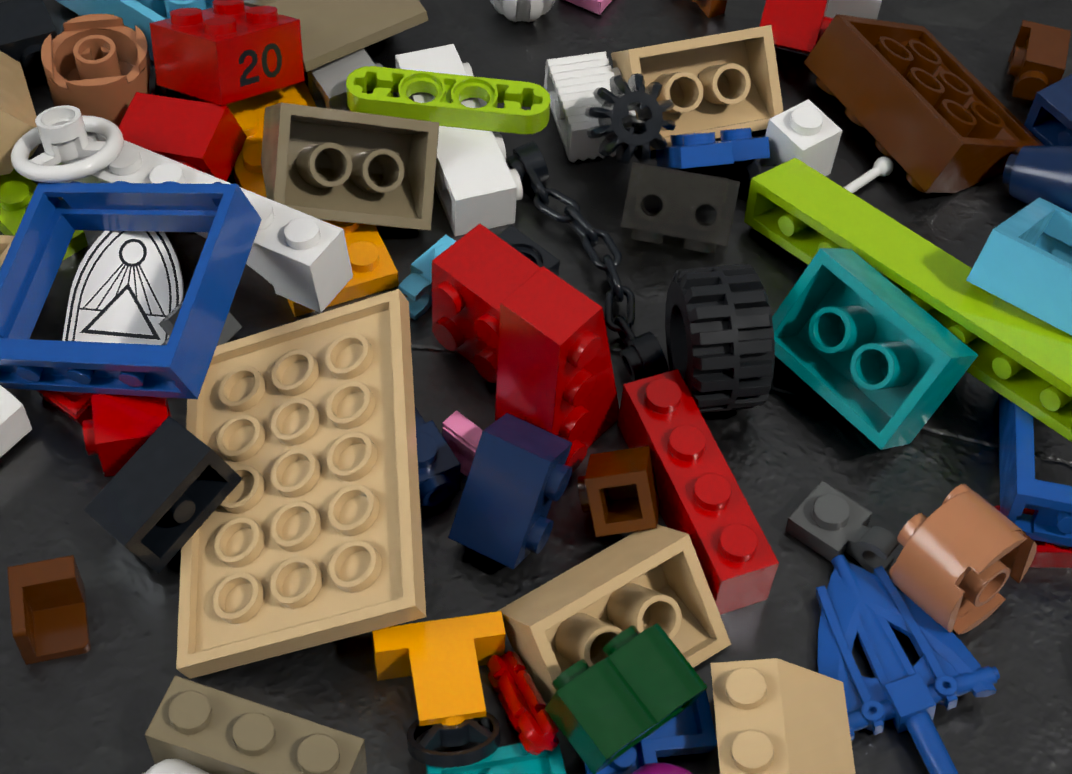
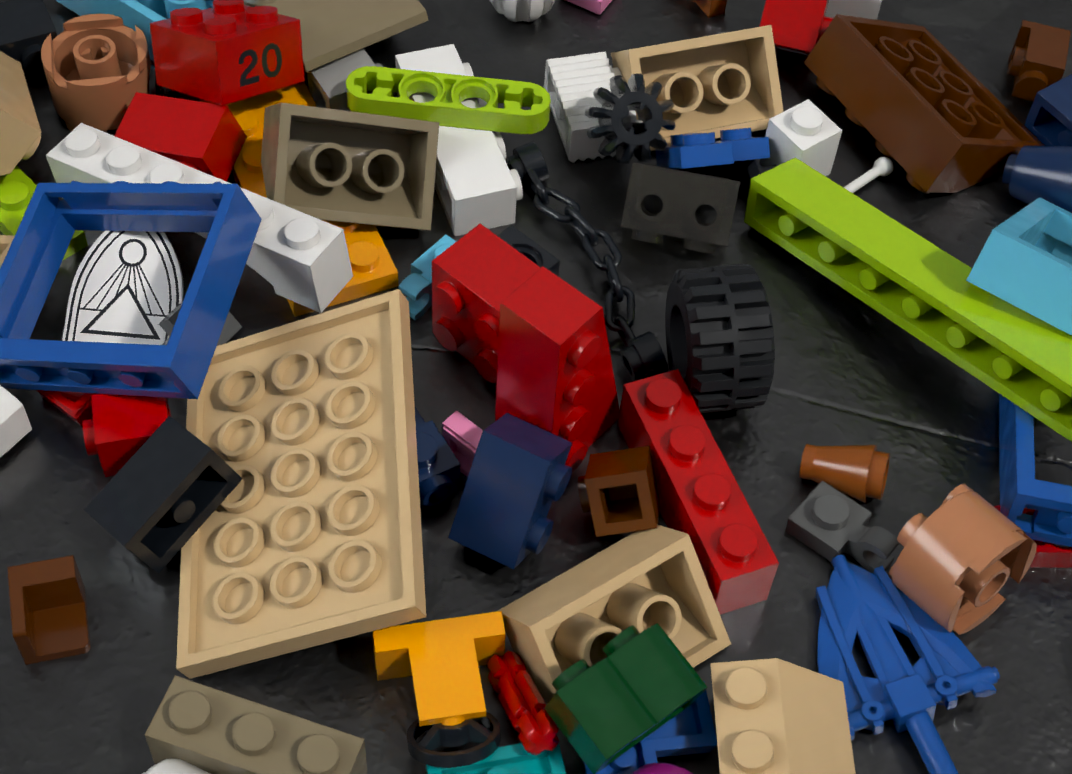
white piece [11,105,124,183] -> none
teal brick [772,248,978,450] -> none
none -> dark orange cone [799,444,890,503]

